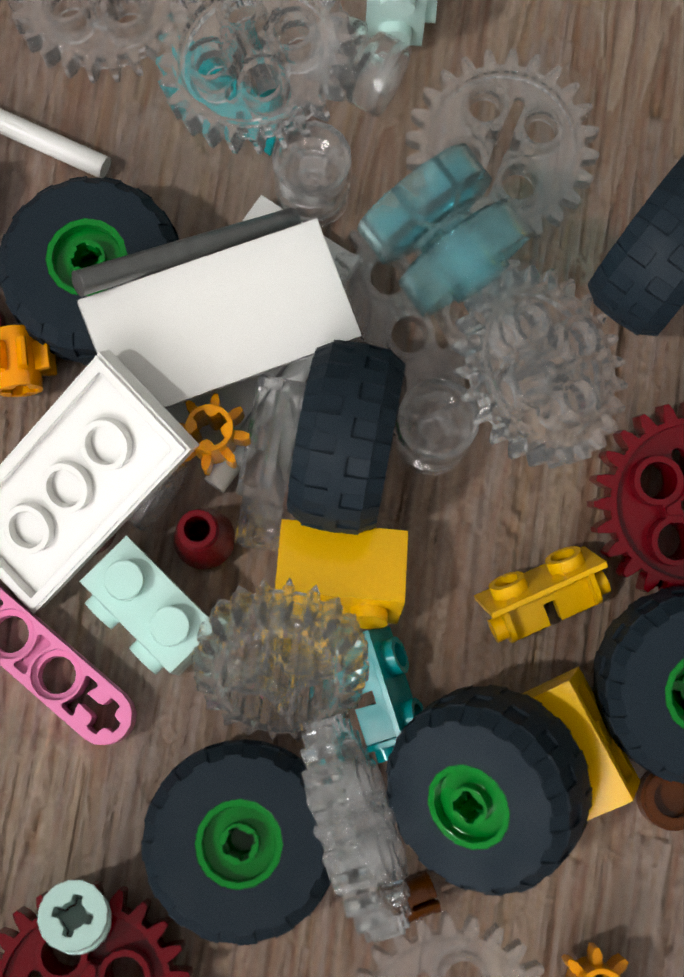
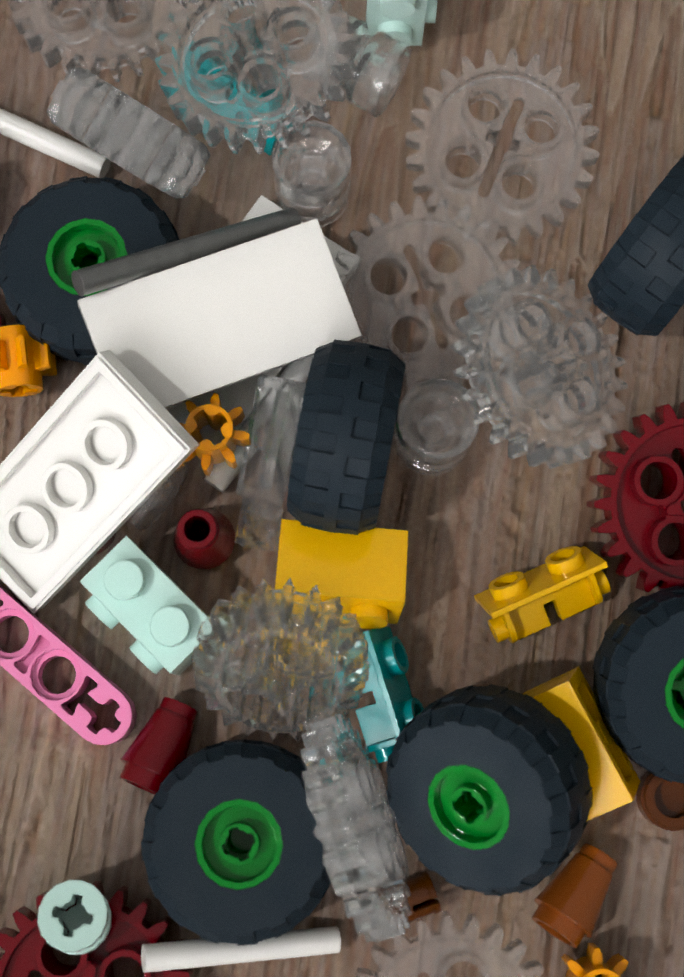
clear light blue wheel [357,143,534,318] -> none
none -> clear gear [46,67,211,198]
none -> dark red cone [119,697,198,795]
none -> white bar [141,926,341,973]
none -> dark orange cone [531,843,618,949]

